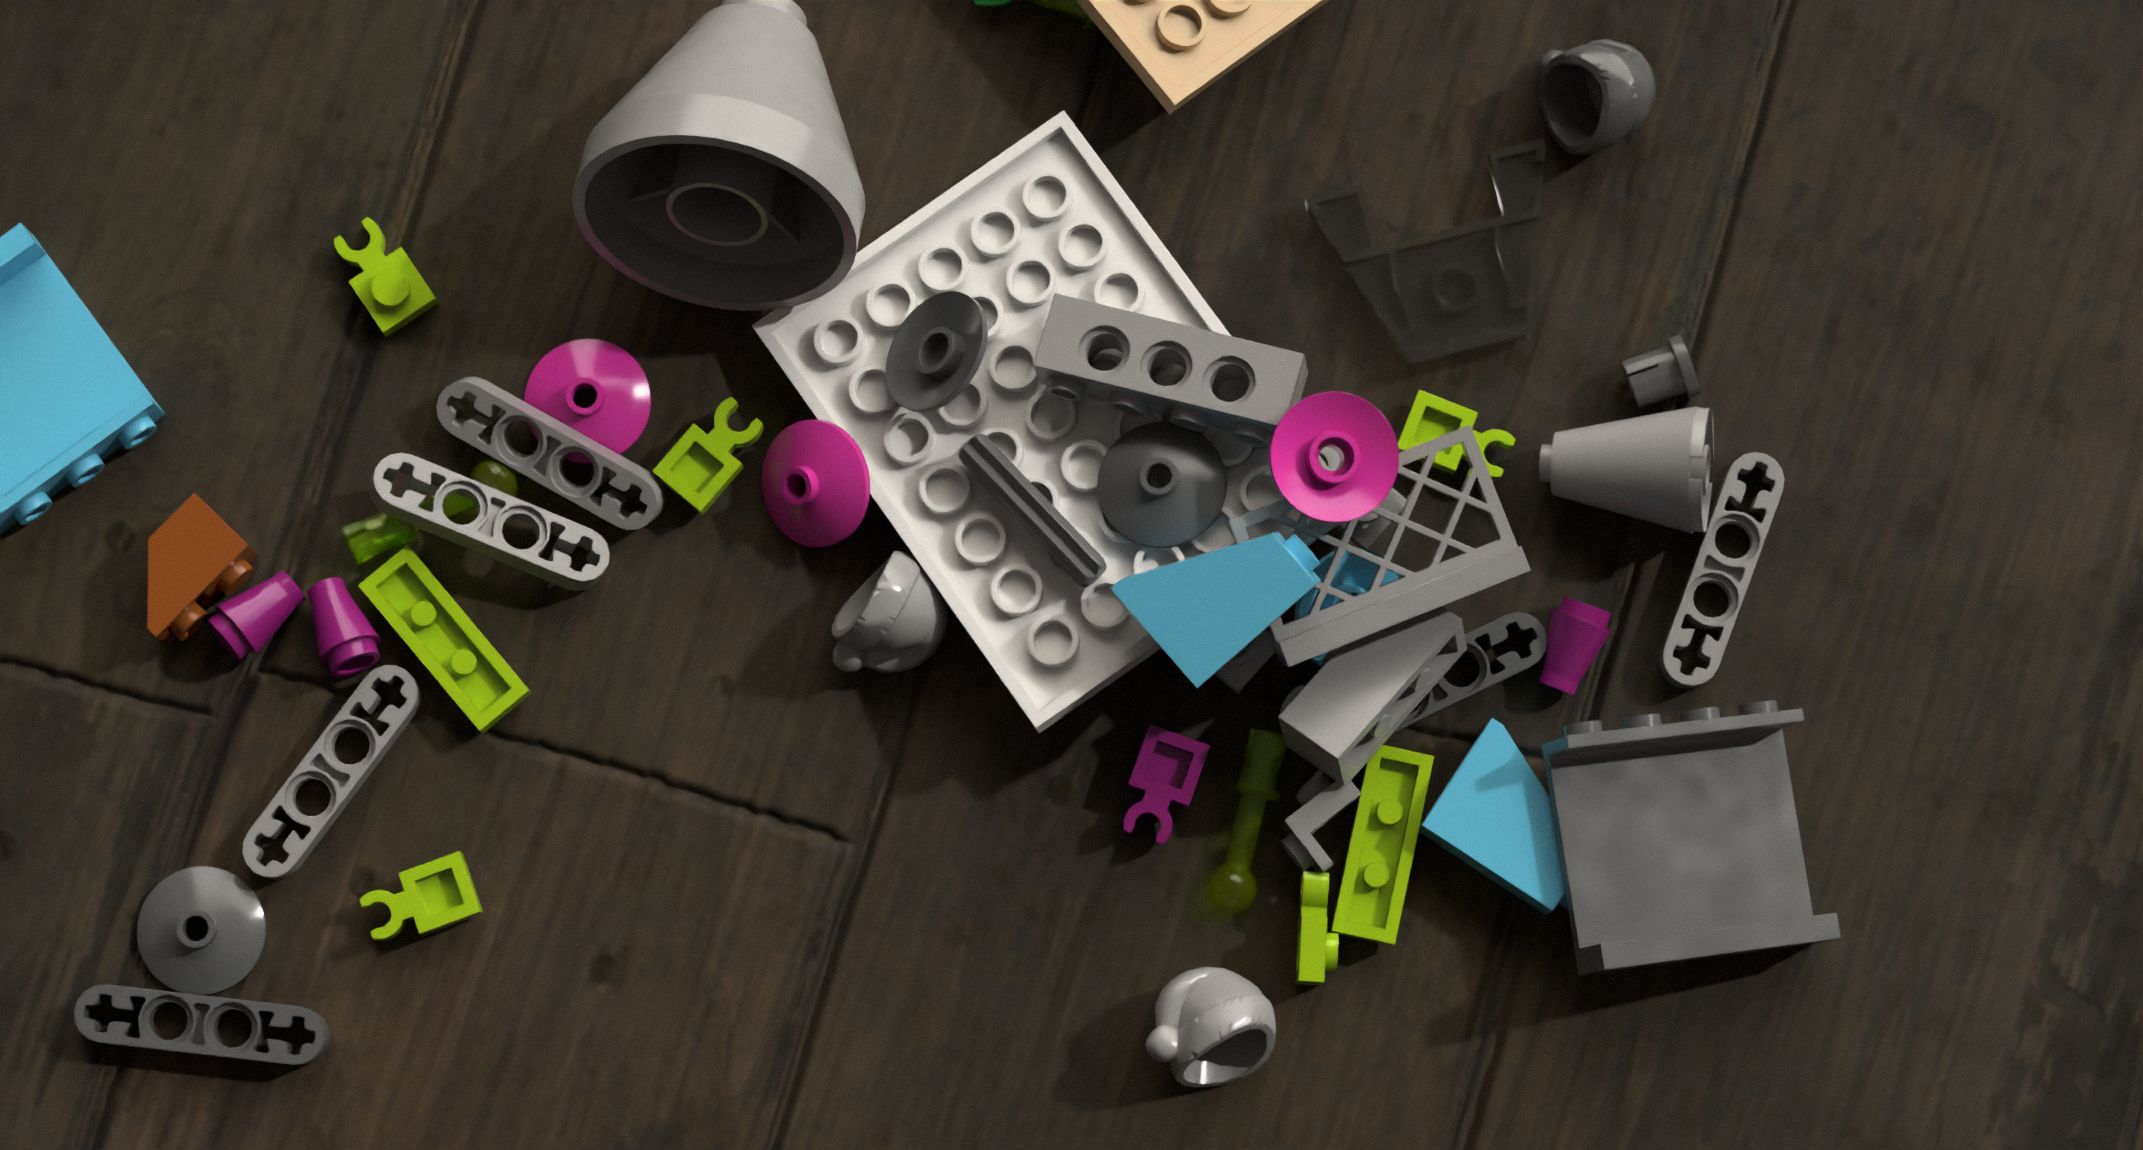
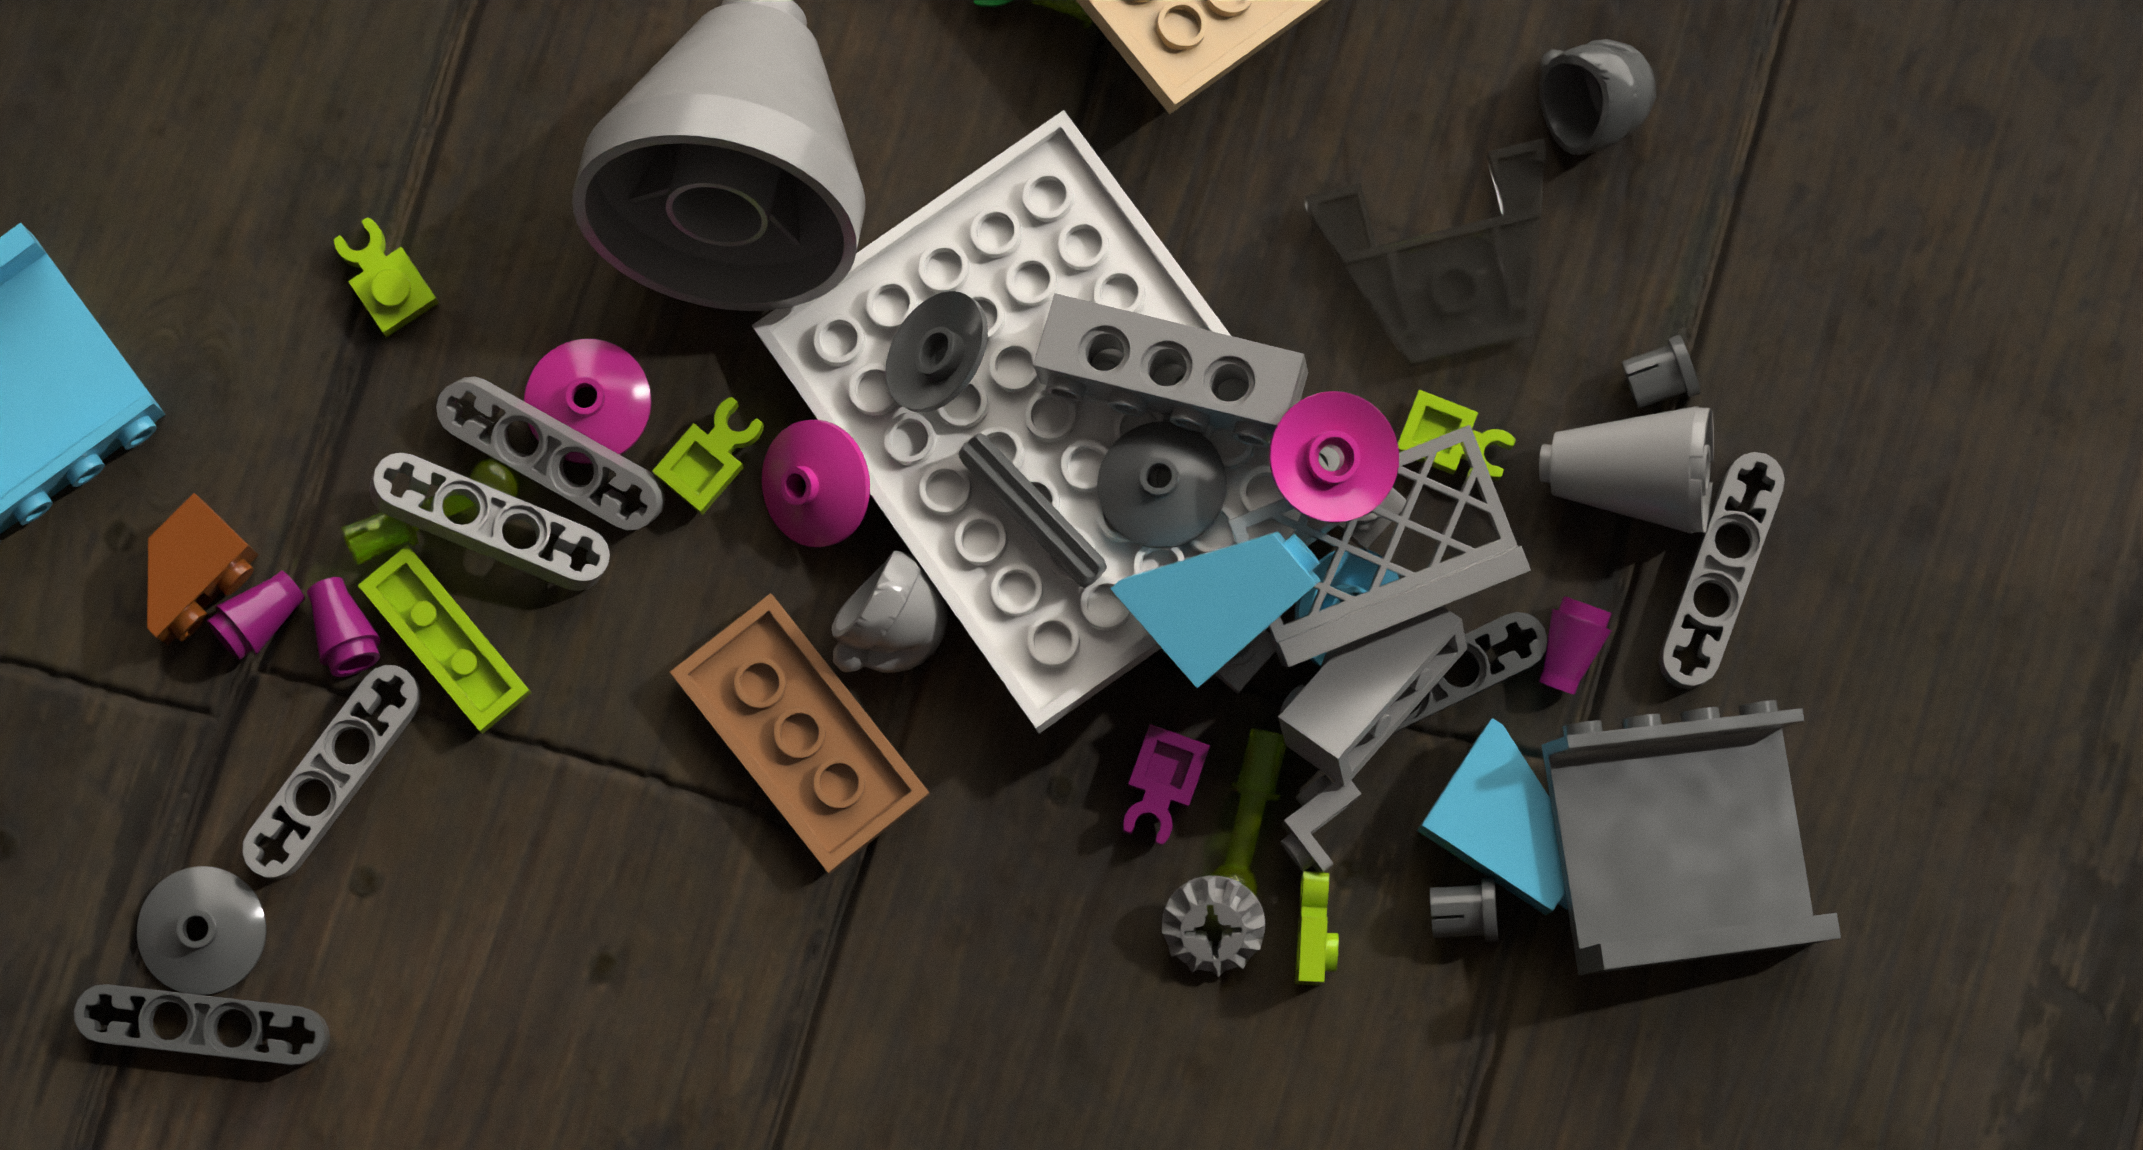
lime plate [359,851,483,941] -> none
light grey piece [1145,967,1276,1088] -> none
lime plate [1330,745,1434,946] -> none
none -> medium nougat plate [670,593,930,875]
none -> light grey gear [1162,876,1265,977]
none -> dark grey bush [1430,877,1498,943]

